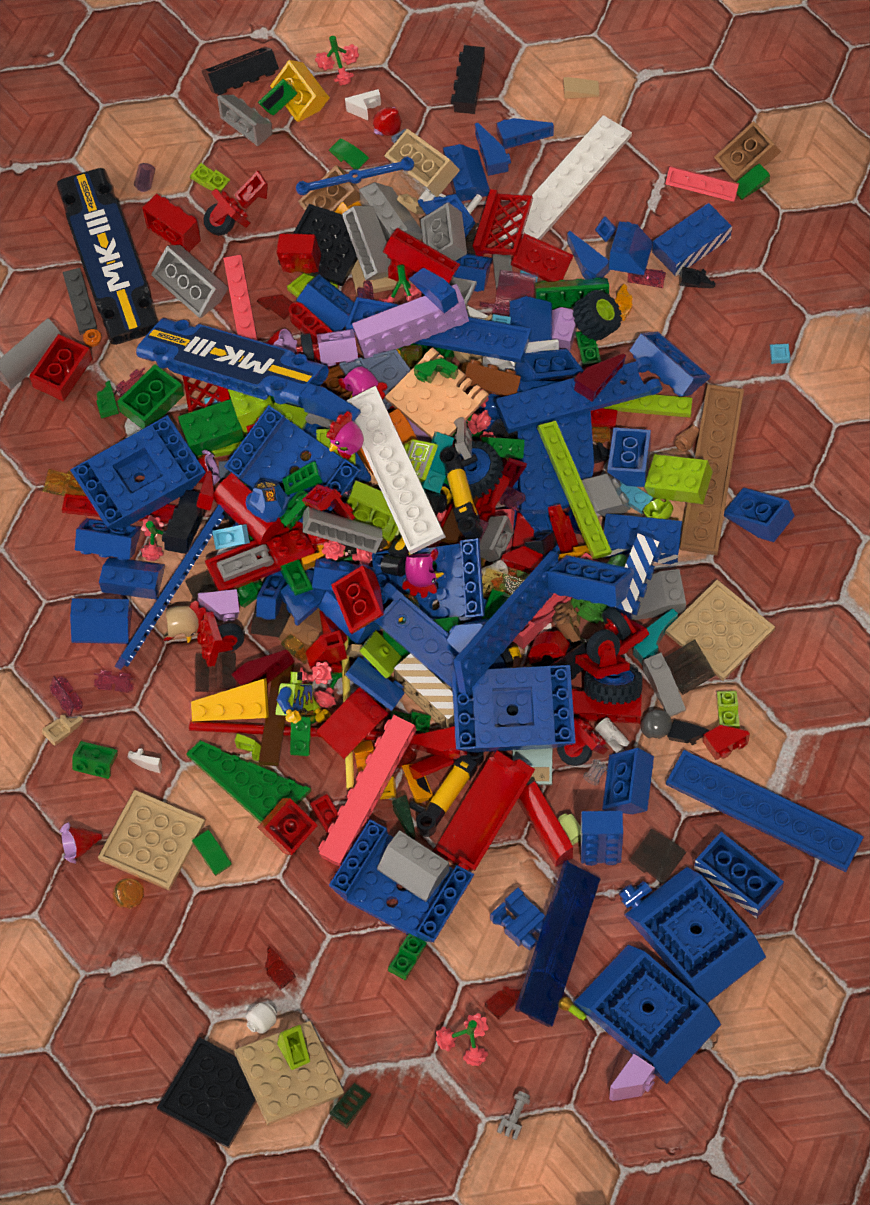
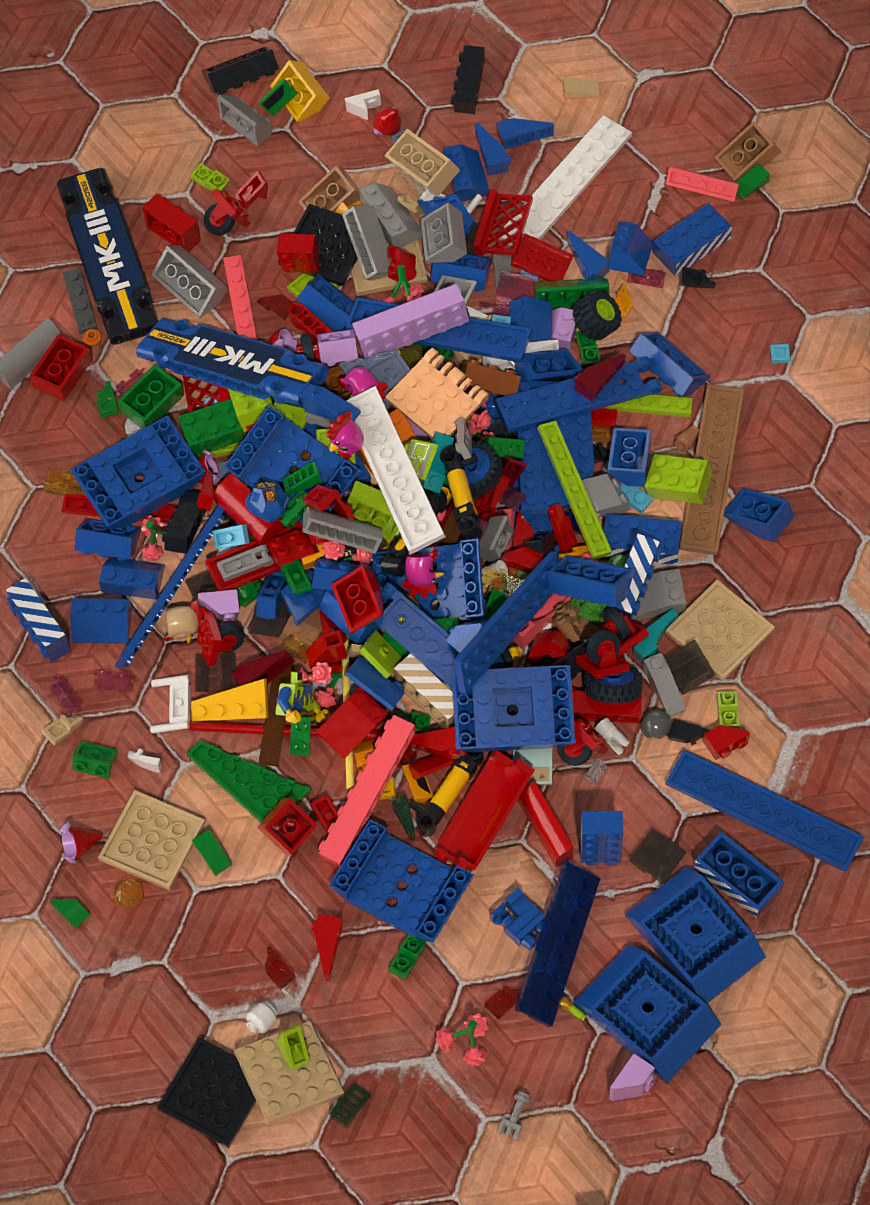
brick [134,163,155,192] -> none
lime slope [235,734,261,761] -> none
blue piece [296,157,414,195] -> none
coral plant [315,36,359,86] -> none
green slope [329,138,369,170] -> none
clear pink hinge [357,280,374,300] -> none
light grey slope [377,830,449,902] -> none
red brick [383,228,460,284] -> none
blue slope [409,268,459,314] -> none
green slope [414,358,458,384] -> none
yellowish green brick [558,813,581,845] -> none
blue slope [595,216,617,242] -> none
blue slope [602,748,654,815] -> none
blue plate [619,881,652,908] -> none
lime hair [643,498,674,520] -> none
none -> blue brick [6,578,71,663]
none -> green slope [49,900,90,929]
none -> white plate [150,675,191,734]
none -> red slope [311,914,343,982]

